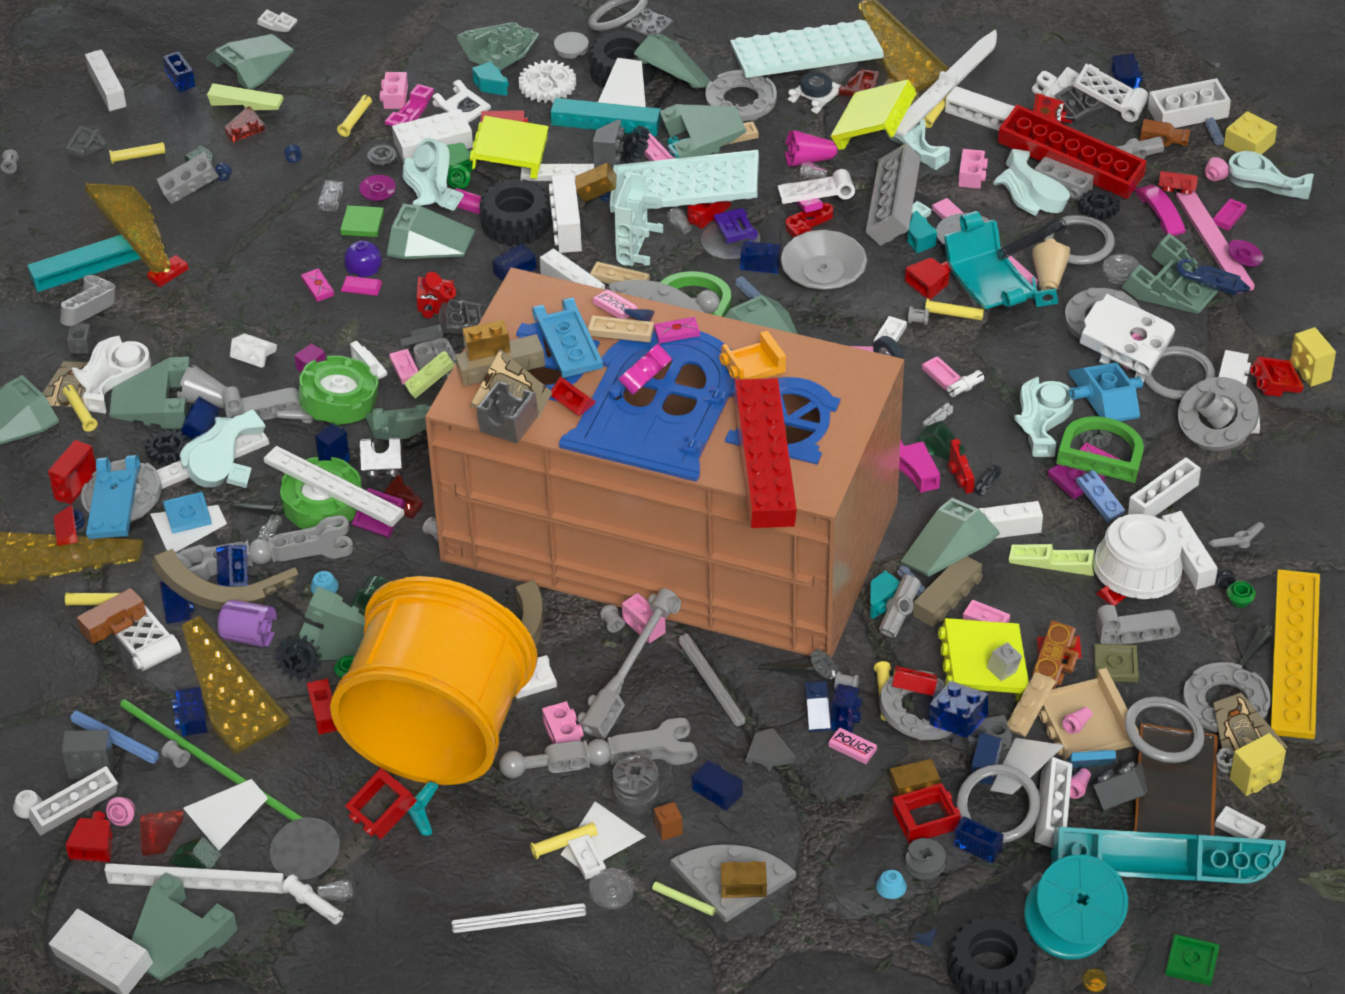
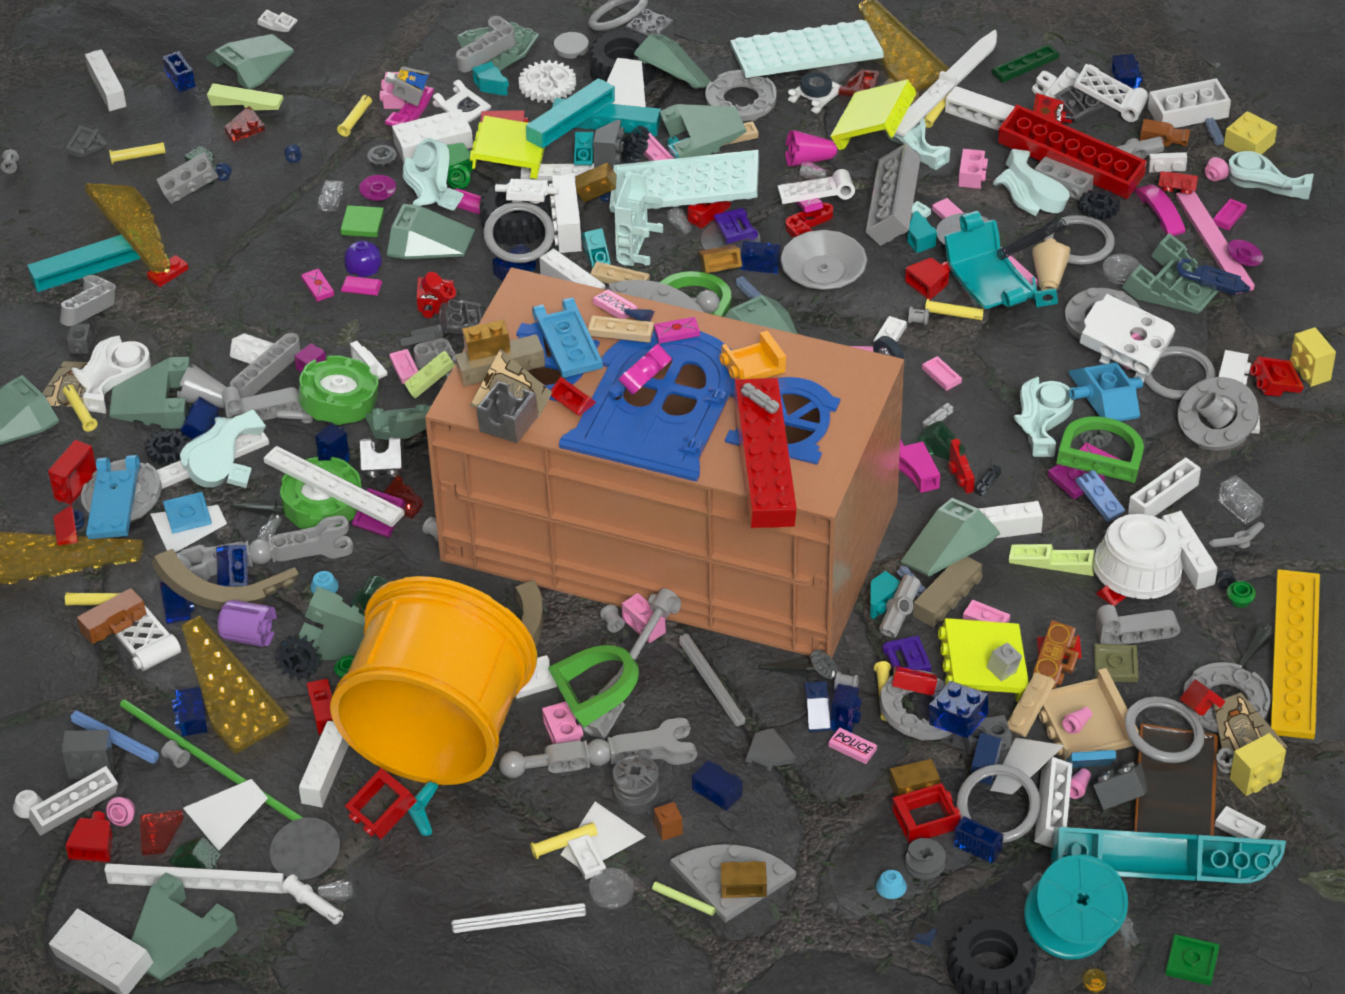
white pin [947,370,984,397] -> none
none -> light grey beam [230,333,301,398]
none -> white brick [299,721,349,807]
none -> torso [385,66,430,106]
none -> light grey beam [456,16,516,72]
none -> light grey wedge [484,202,555,263]
none -> white plate [495,179,559,203]
none -> teal brick [526,78,615,148]
none -> bright green window [548,645,639,728]
none -> teal slope [574,132,594,166]
none -> teal slope [581,228,611,269]
none -> pearl gold piece [698,244,742,273]
none -> light grey axle [741,383,780,414]
none -> dark purple plate [882,636,931,674]
none -> dark green tile [992,44,1059,83]
none -> clear pin [1117,914,1139,948]
none -> white plate [1148,152,1187,173]
none -> red panel [1180,679,1226,715]
none -> clear brick [1218,475,1263,524]

